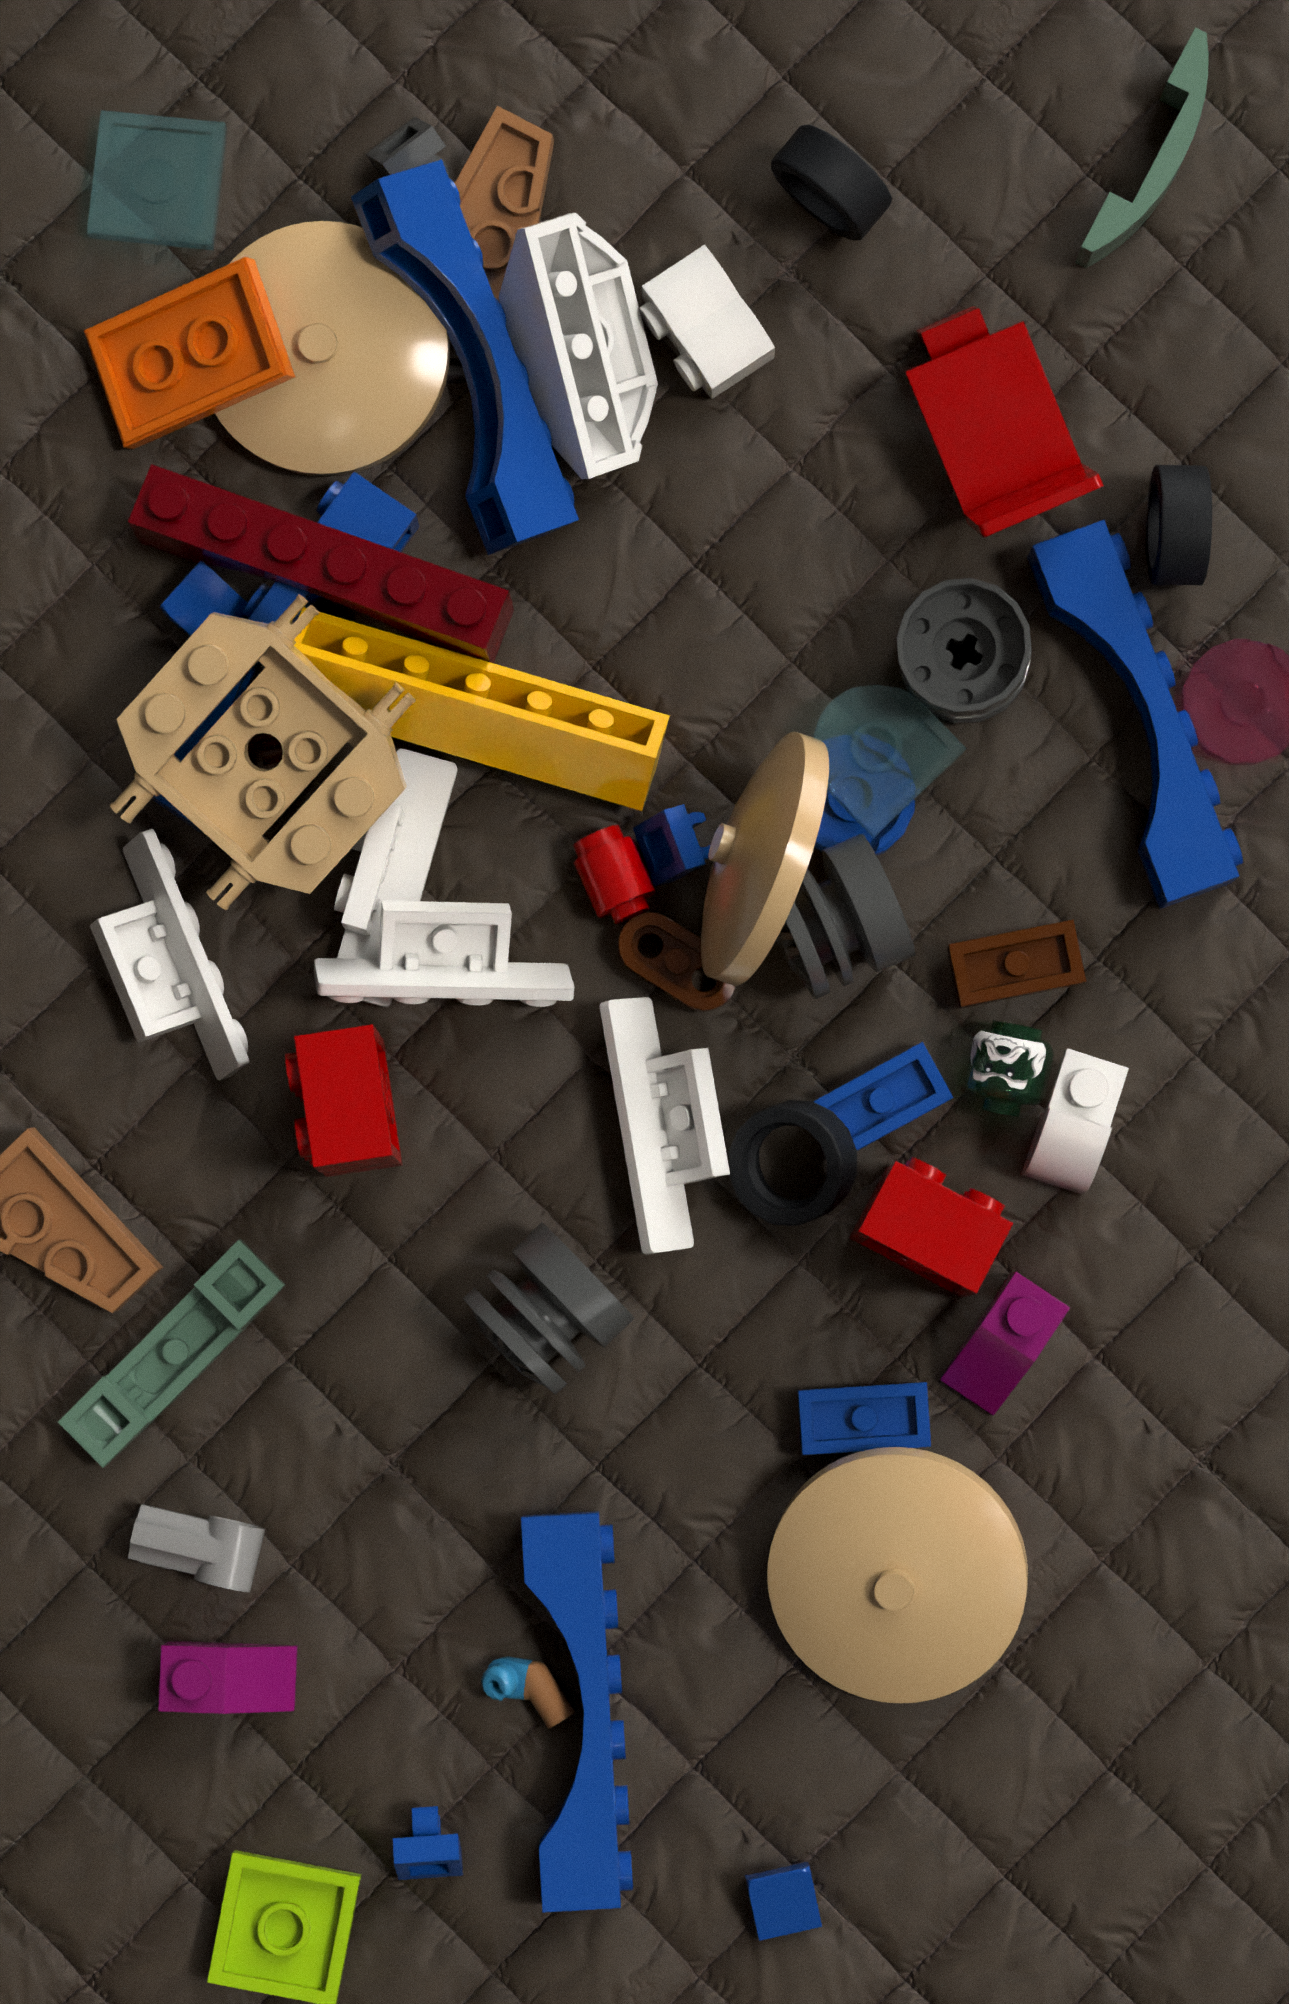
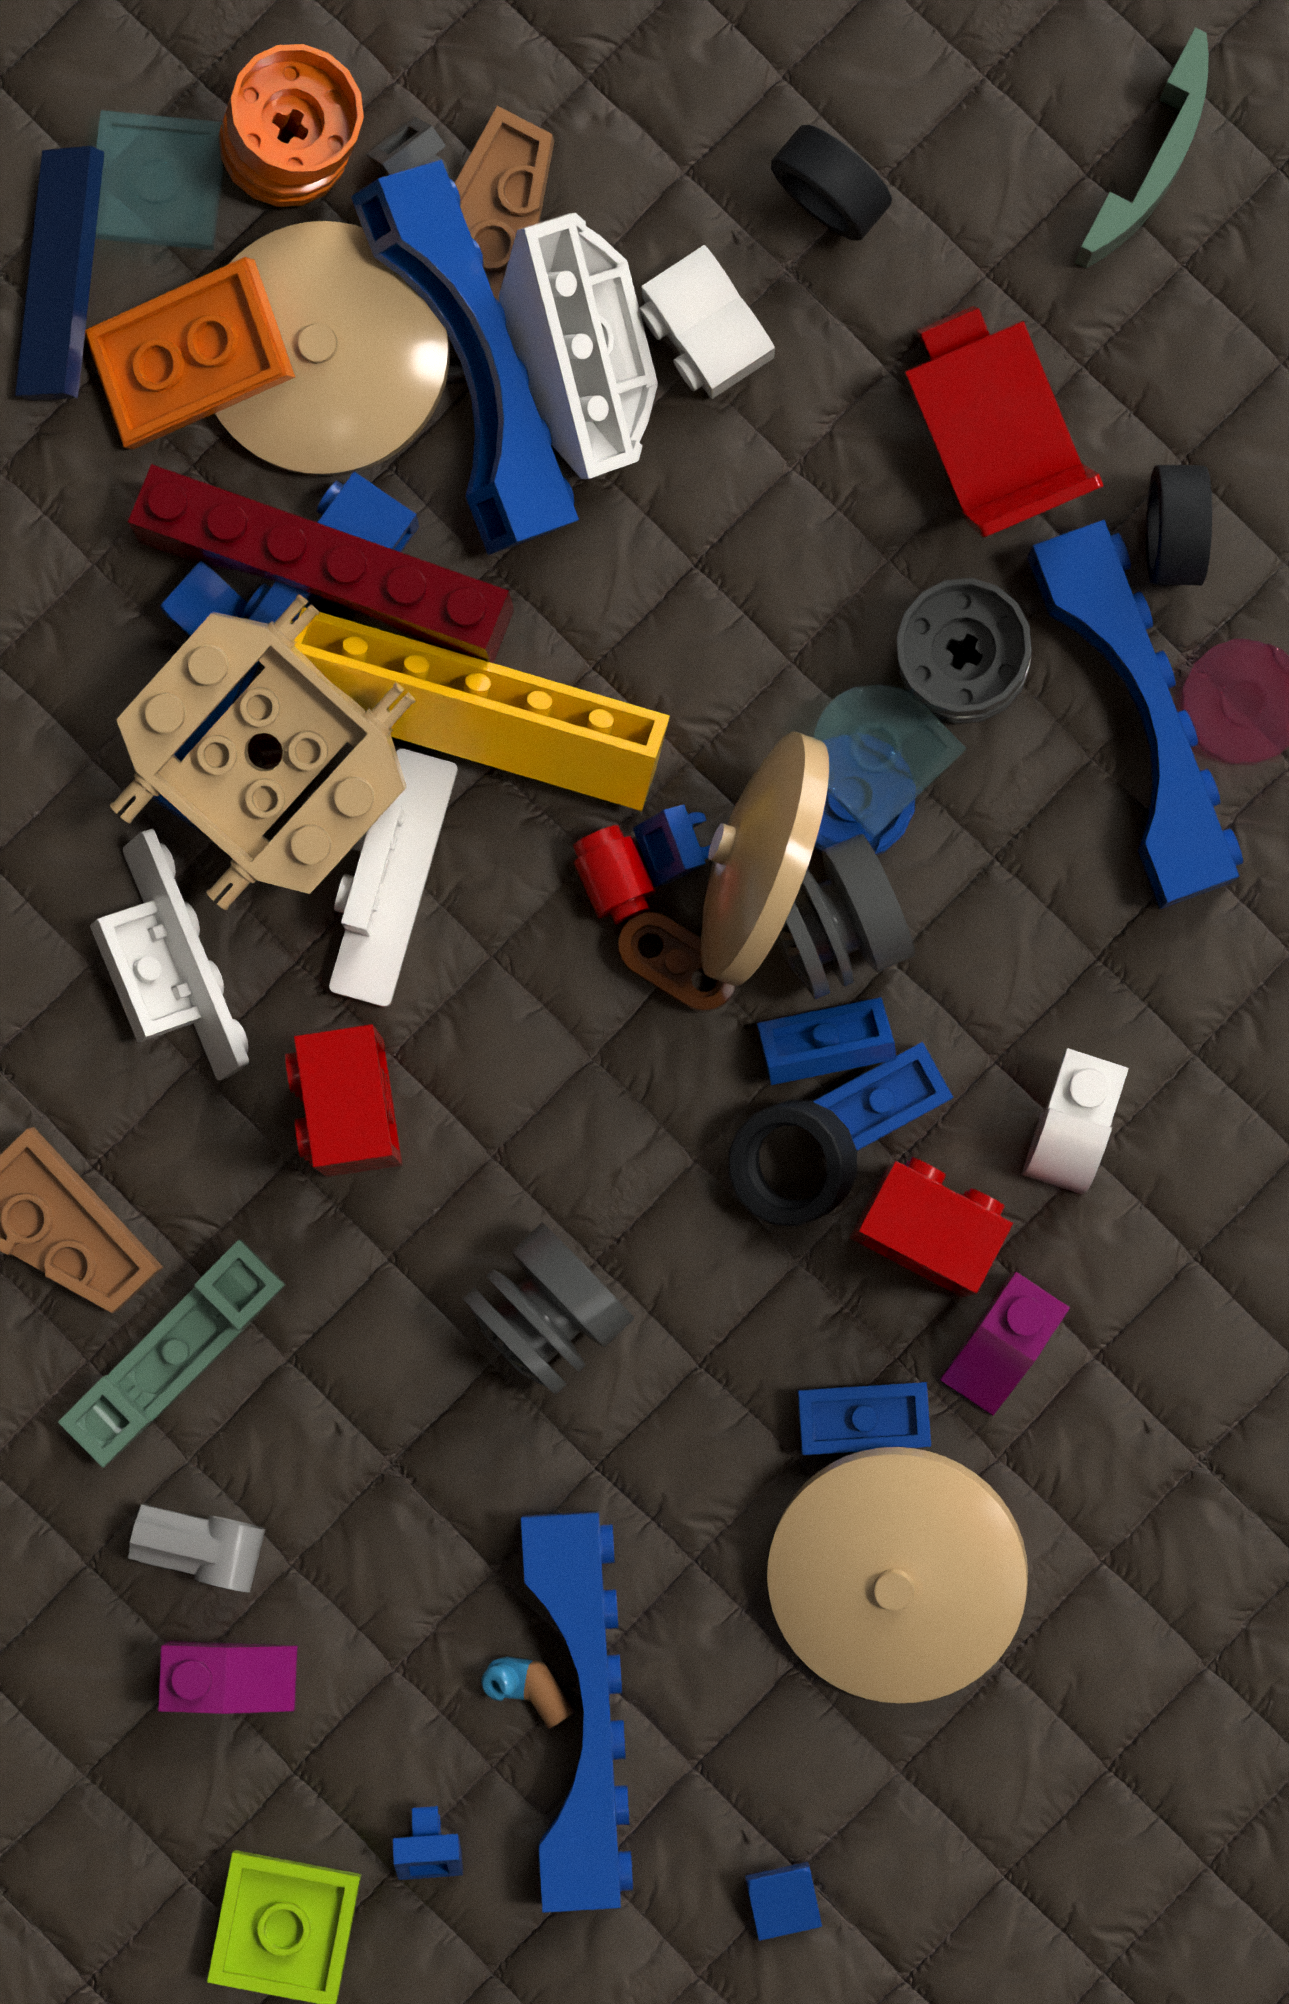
white bracket [314,900,574,1007] -> none
white bracket [600,997,730,1255] -> none
reddish brown plate [947,919,1087,1009] -> none
clear green head [965,1020,1054,1117] -> none
none -> dark blue tile [15,146,105,401]
none -> orange wheel [218,44,364,207]
none -> blue plate [757,997,897,1085]

